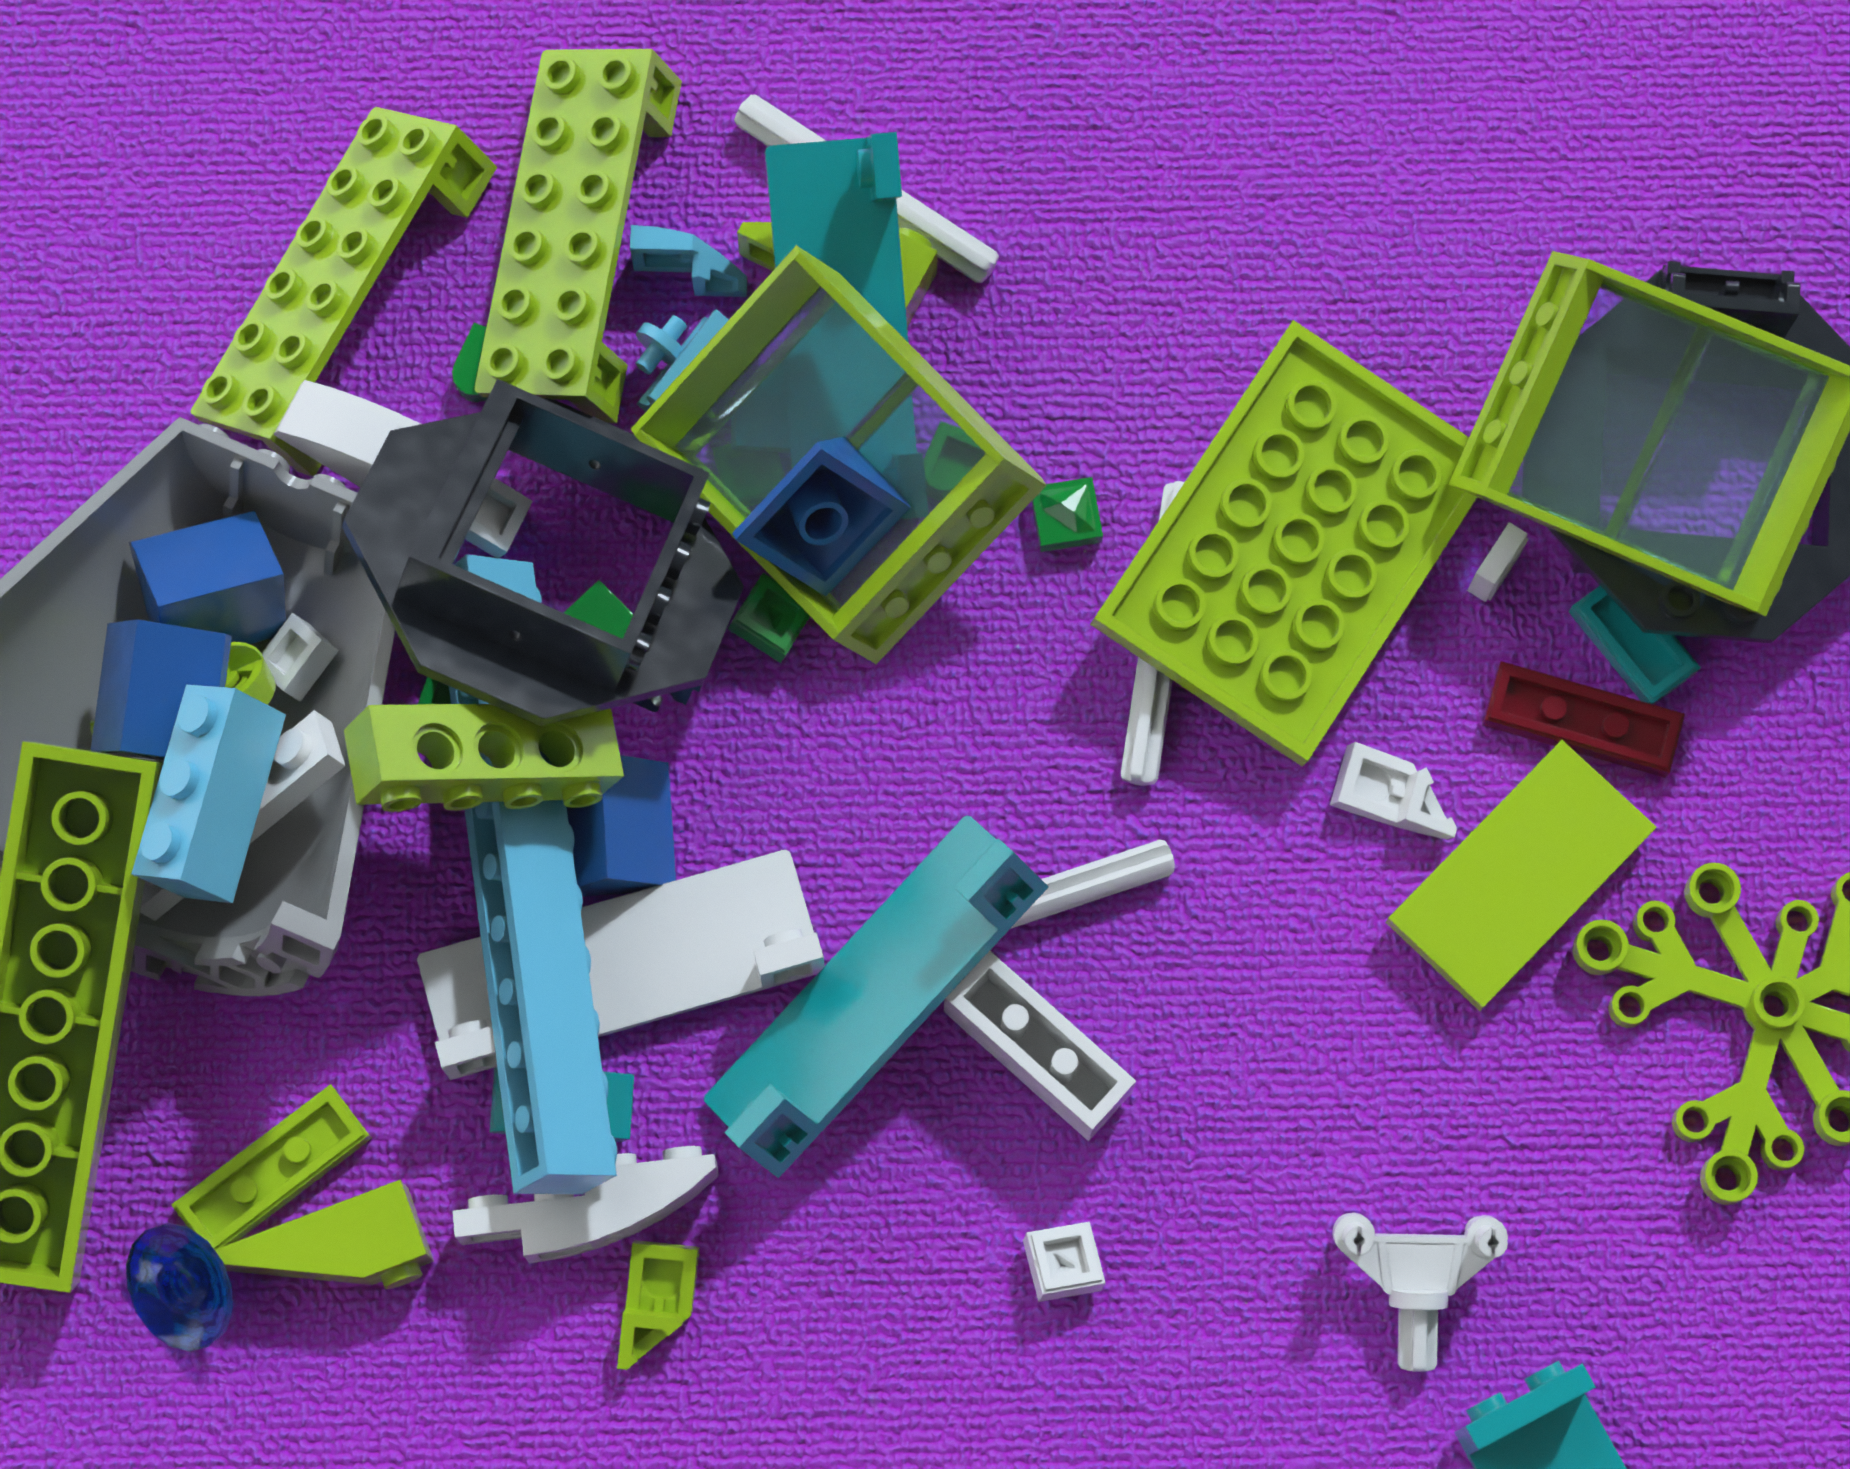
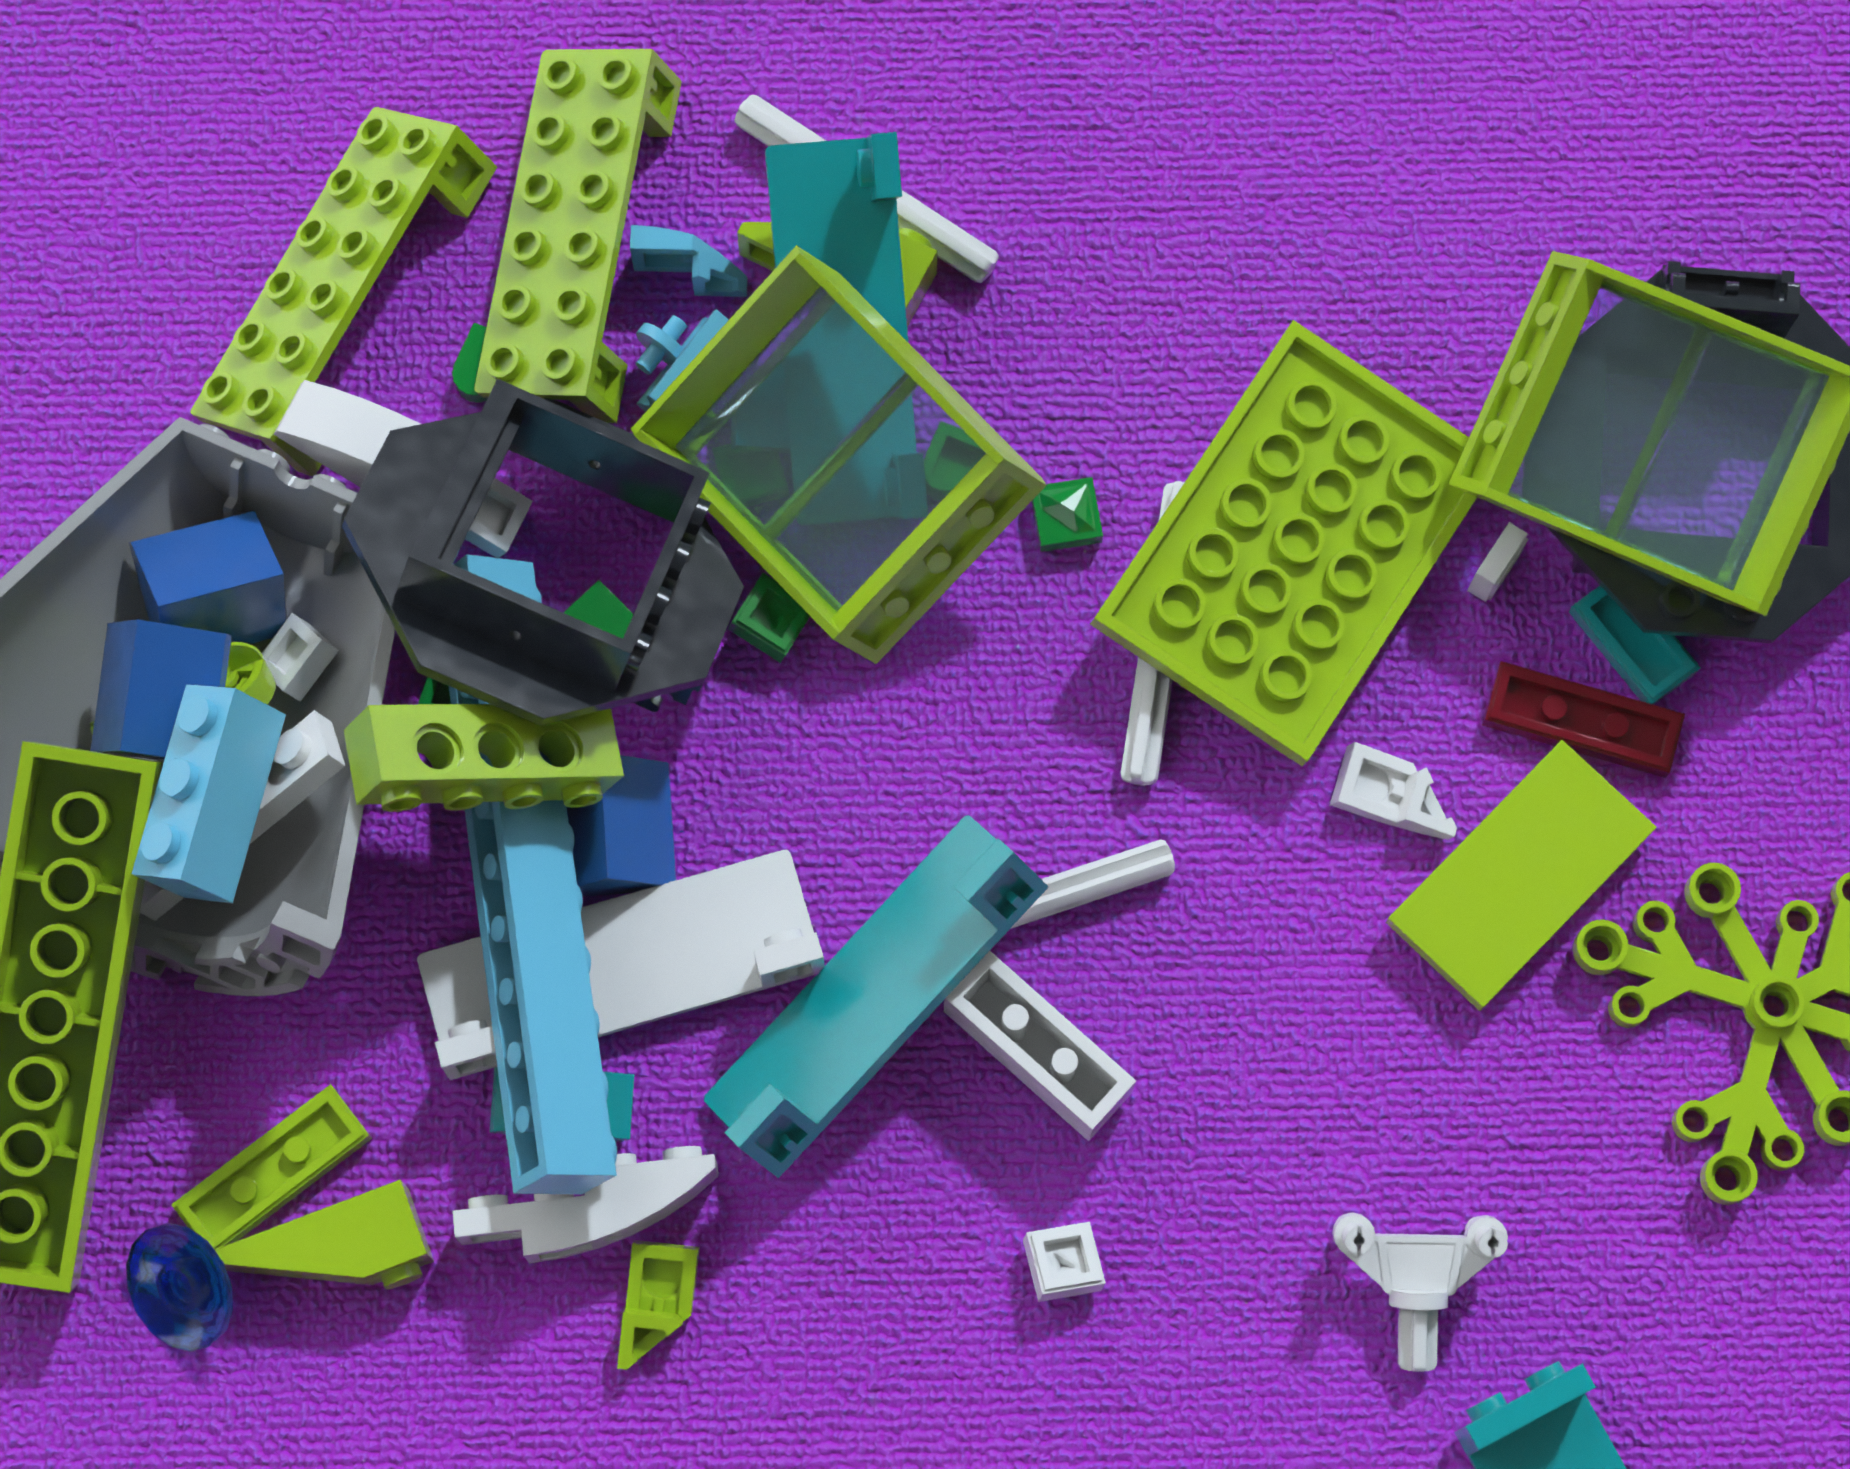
blue slope [732,436,911,596] -> none

